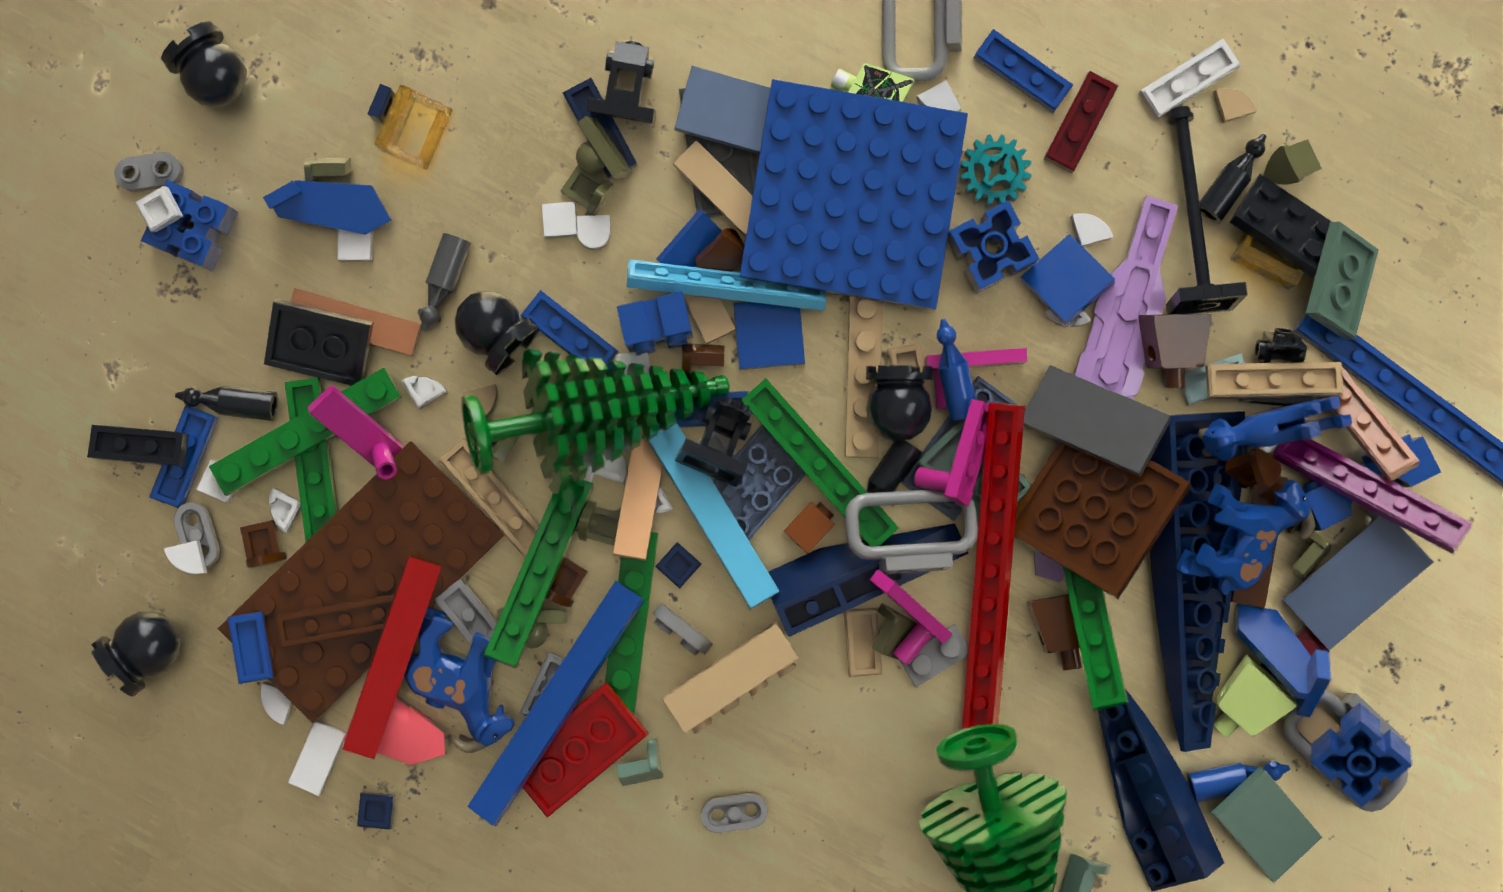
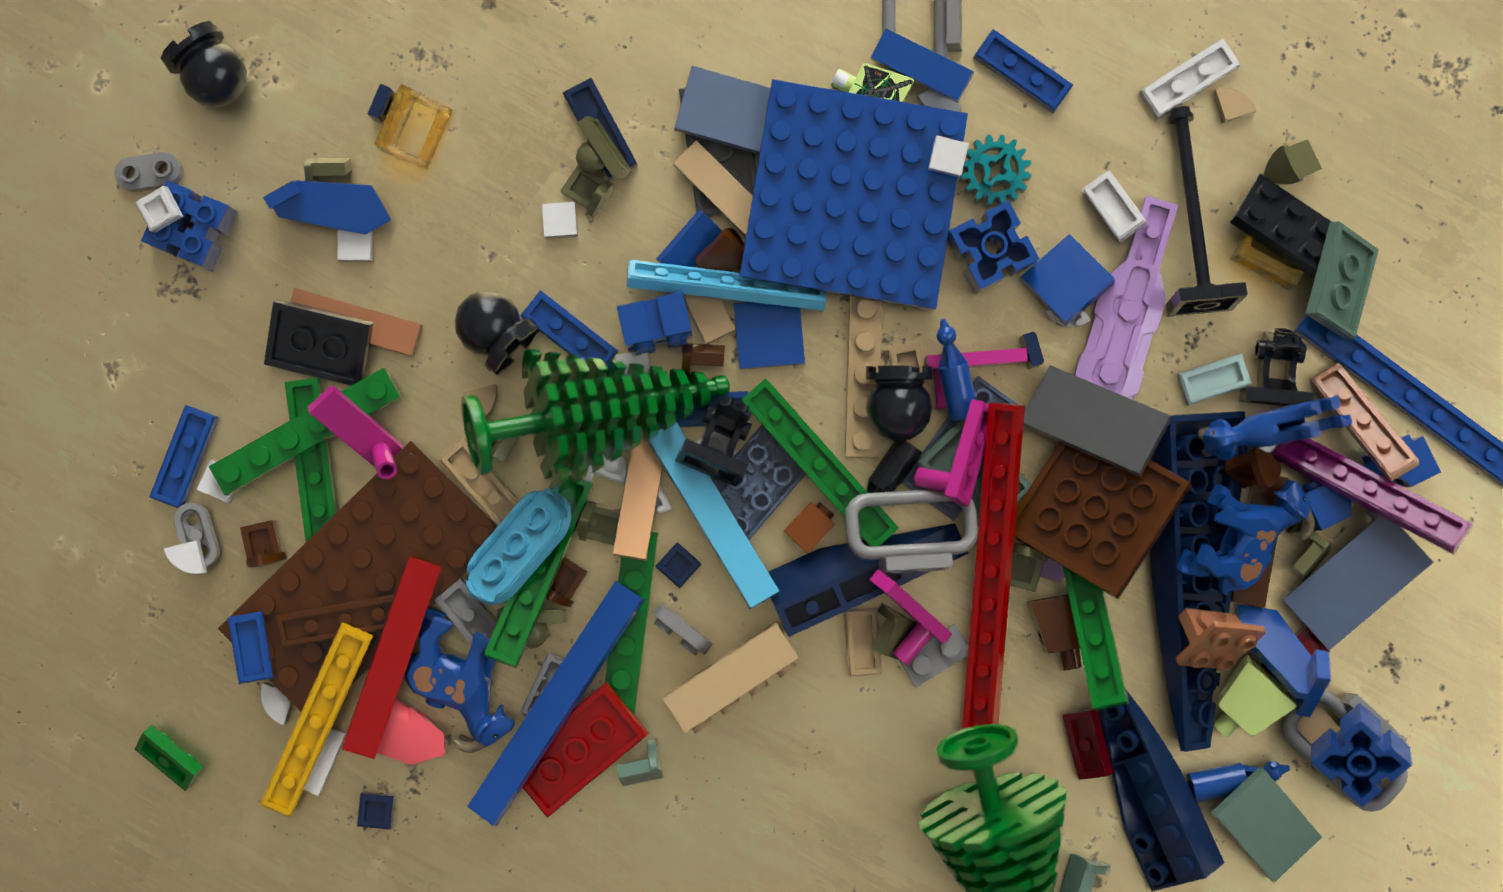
black plate [87,425,189,467] -> none
black tile [91,612,181,697] -> none
black wheel [175,386,278,421] -> none
white tile [269,488,301,532] -> none
white tile [402,376,448,409] -> none
dark grey wheel [418,233,471,332] -> none
white tile [577,215,611,250] -> none
black tile [587,41,657,124] -> none
light grey plate [701,793,768,833] -> none
dark red tile [1043,71,1119,173] -> none
white tile [1071,213,1113,247] -> none
torso [1139,314,1211,388] -> none
black wheel [1199,134,1267,223] -> none
tan tile [1205,362,1344,399] -> none
none -> green plate [134,725,203,791]
none -> yellow tile [260,622,373,818]
none -> medium azure tile [465,488,572,605]
none -> blue tile [870,28,974,103]
none -> white tile [927,135,969,177]
none -> olive tile [1010,543,1049,592]
none -> dark blue tile [1019,332,1044,369]
none -> dark red plate [1063,709,1113,780]
none -> white tile [1082,170,1148,243]
none -> nougat bracket [1175,608,1267,670]

